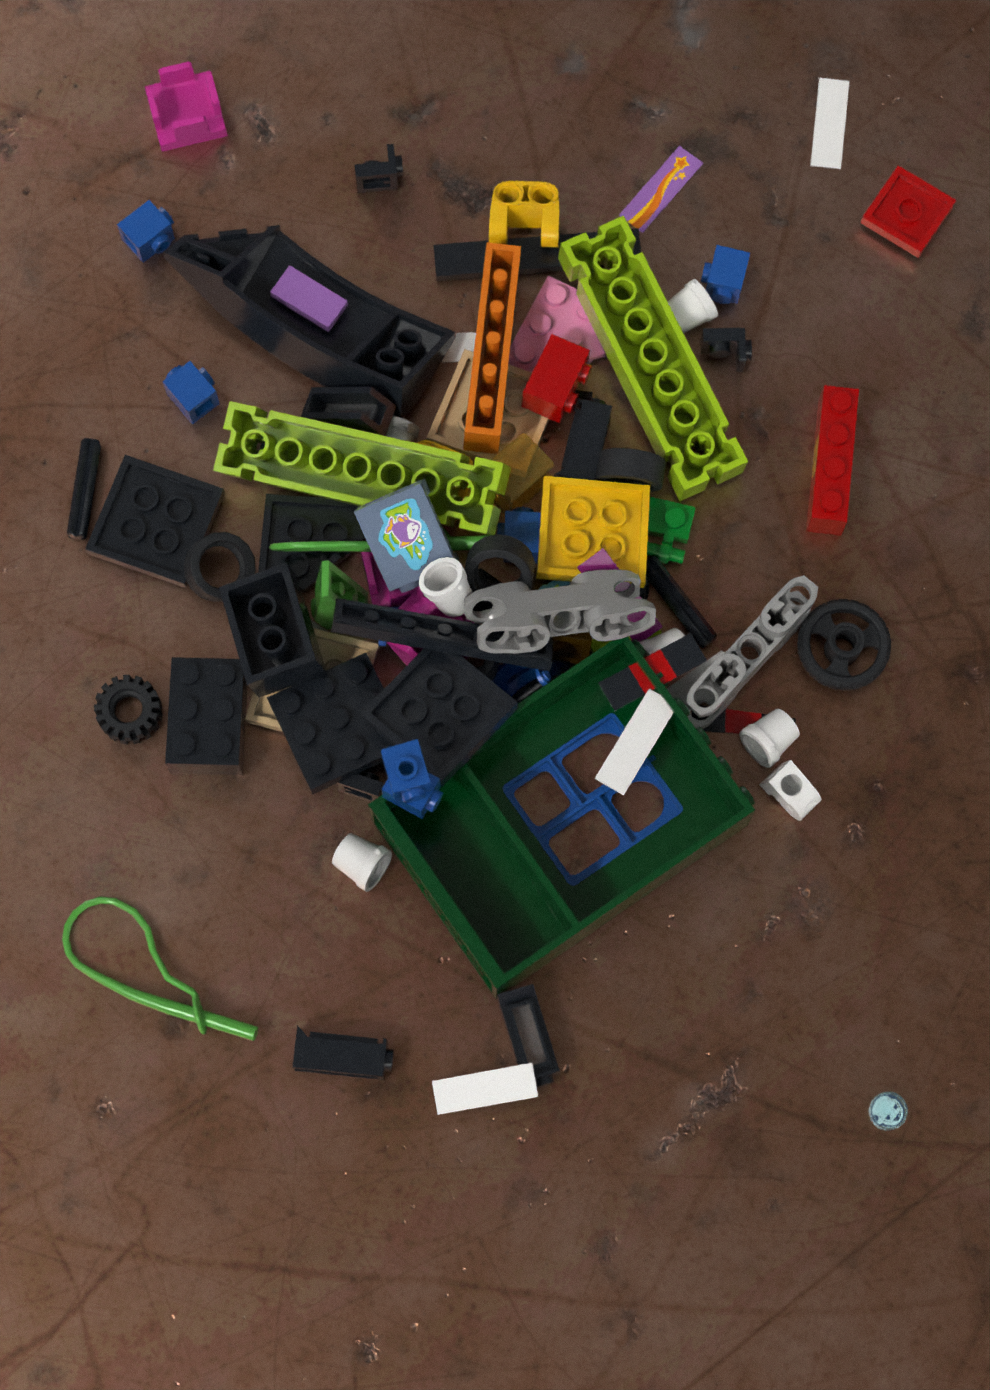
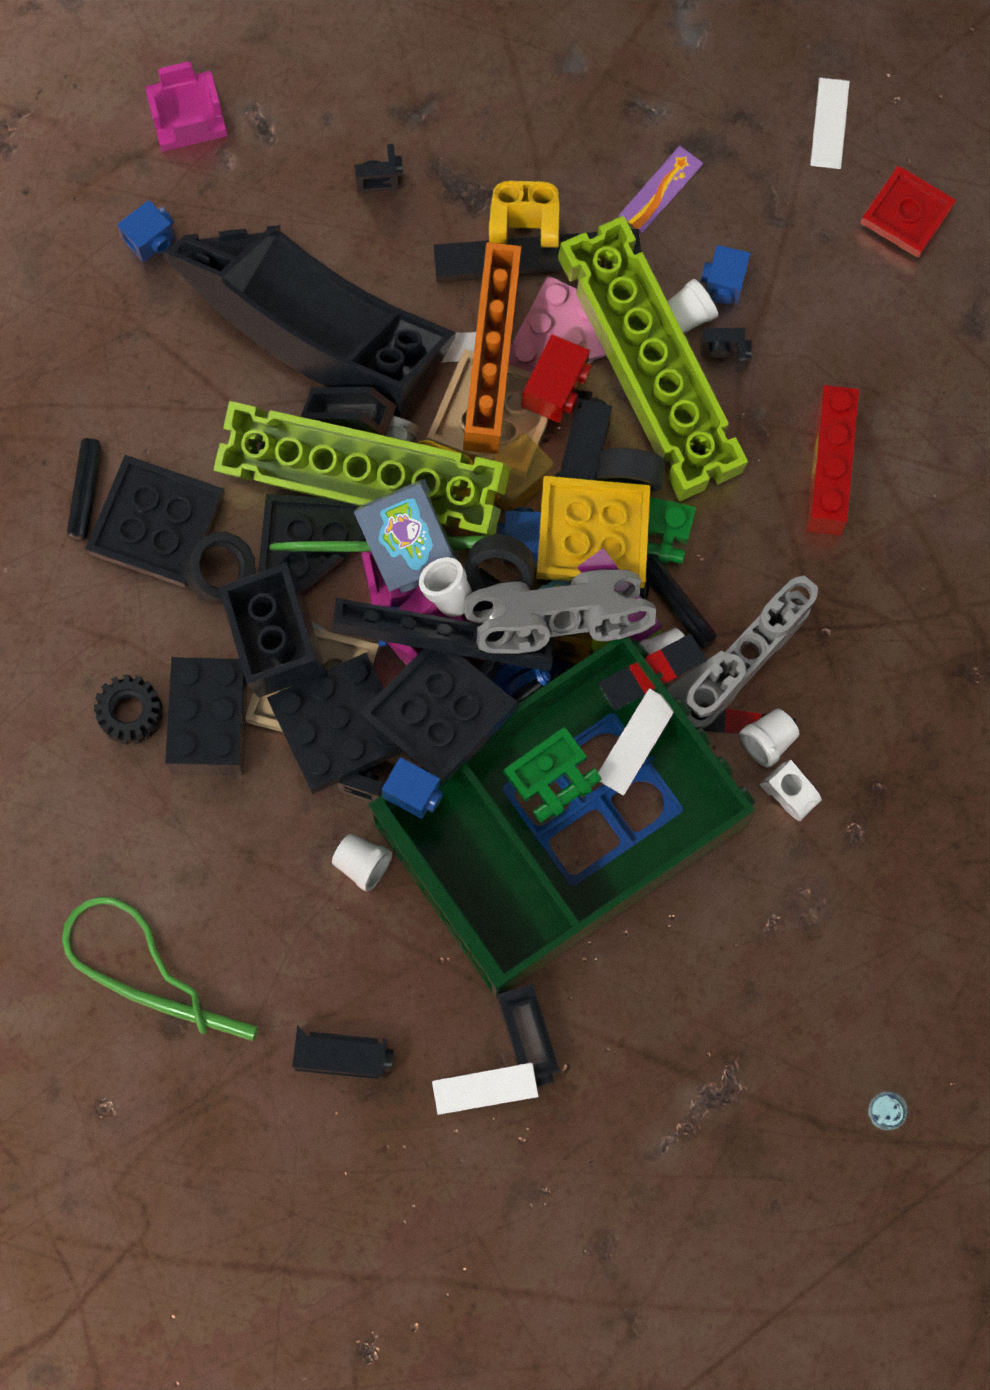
blue brick [162,361,220,425] -> none
medium lavender tile [270,265,348,332] -> none
bright green slope [311,560,368,630] -> none
blue brick [381,739,432,803] -> none
black wheel [797,599,891,691] -> none
none -> green plate [504,727,602,823]

